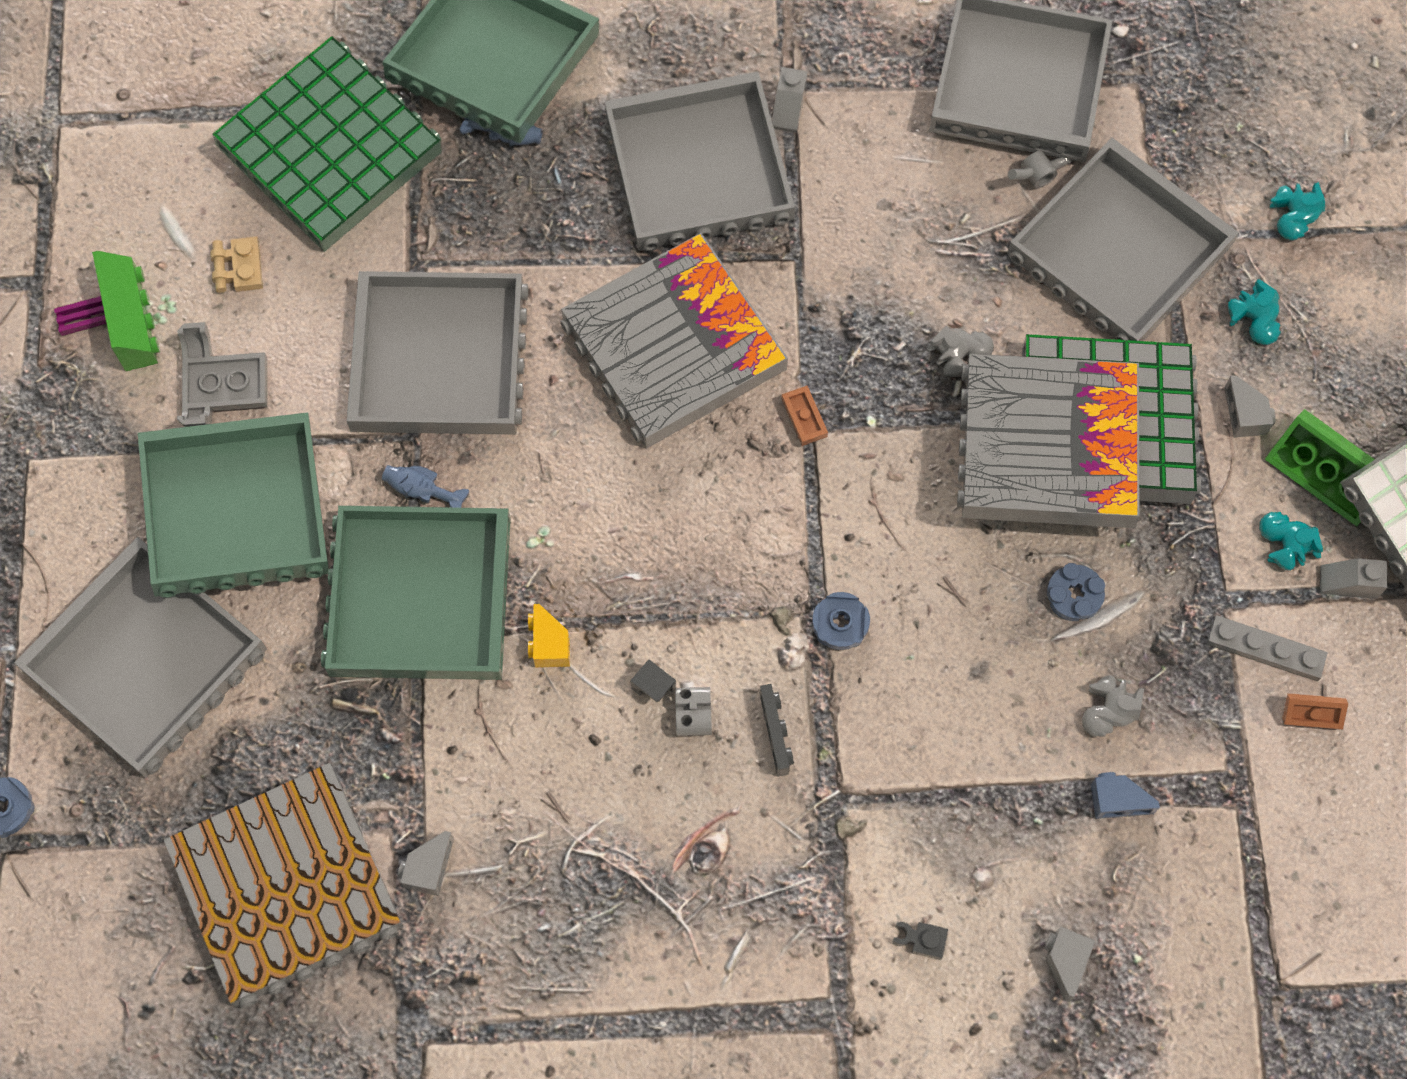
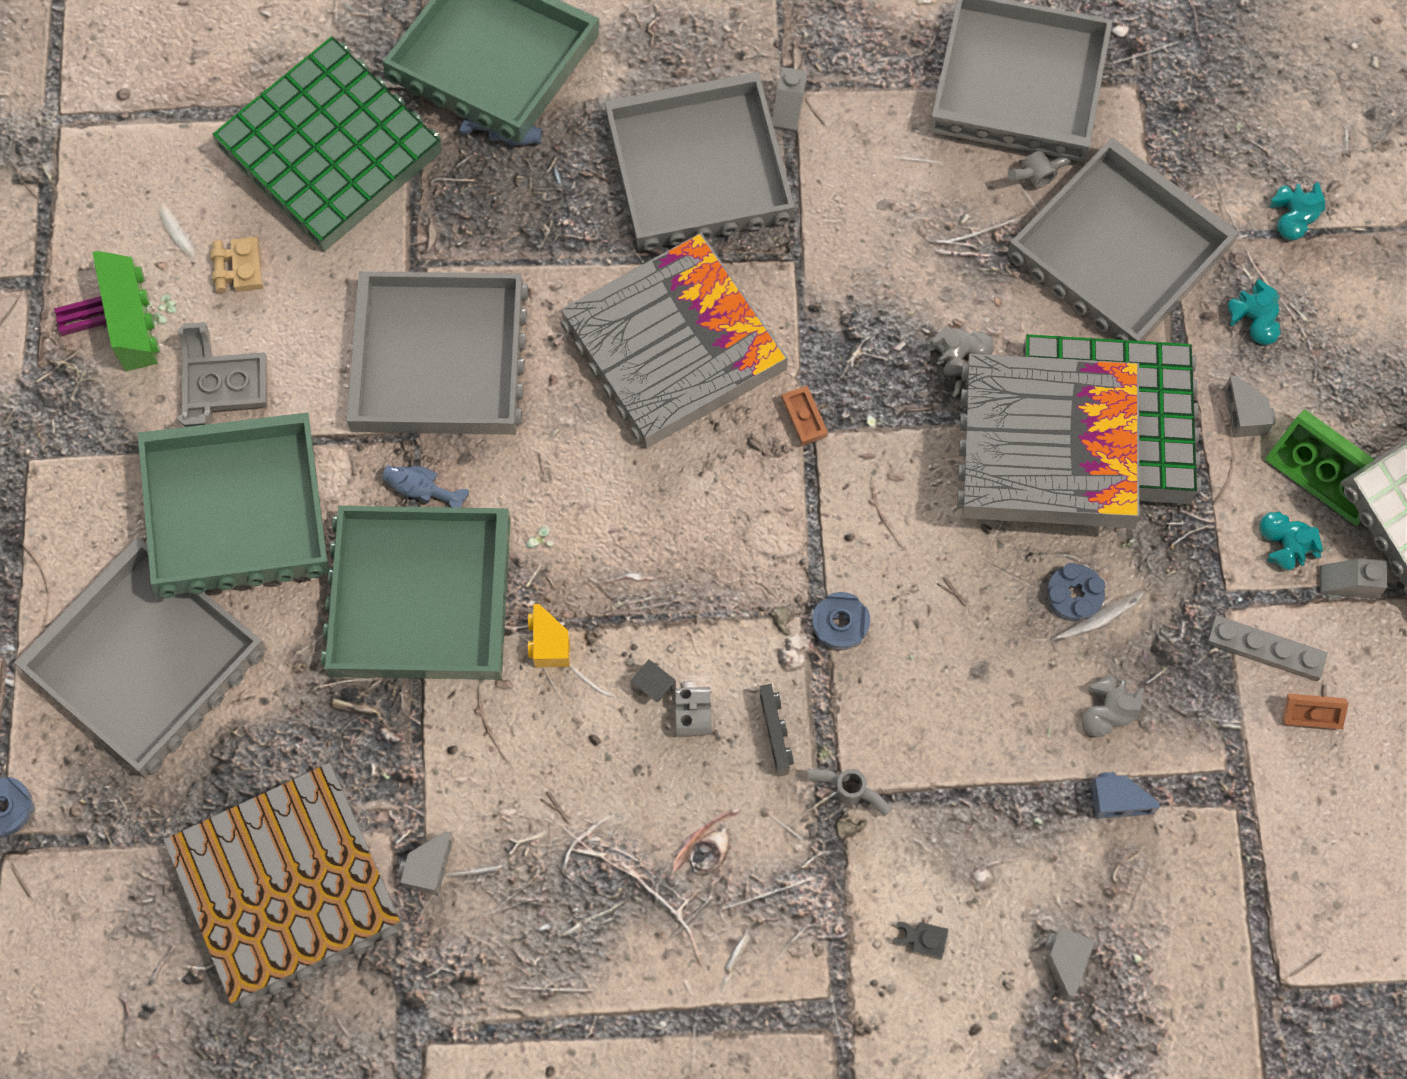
none -> light grey piece [807,768,892,817]

